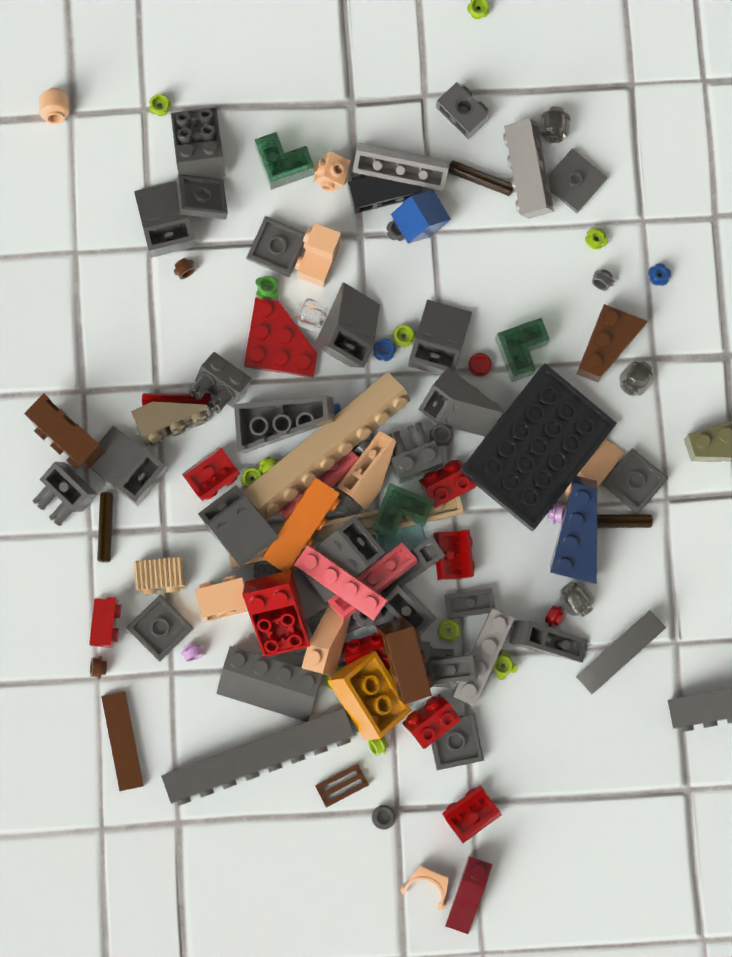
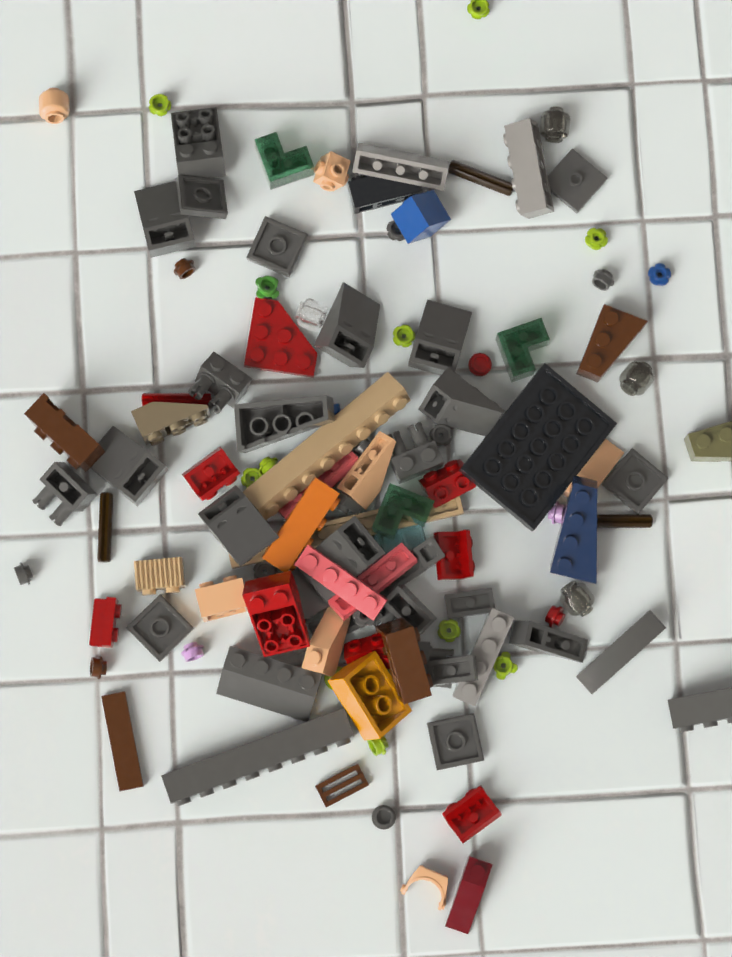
light nougat brick [295,223,341,287] -> none
blue plate [373,338,396,361] -> none
red bracket [402,693,461,749] -> none
dark grey brick [436,82,489,139] -> none
none -> dark grey plate [14,562,33,585]

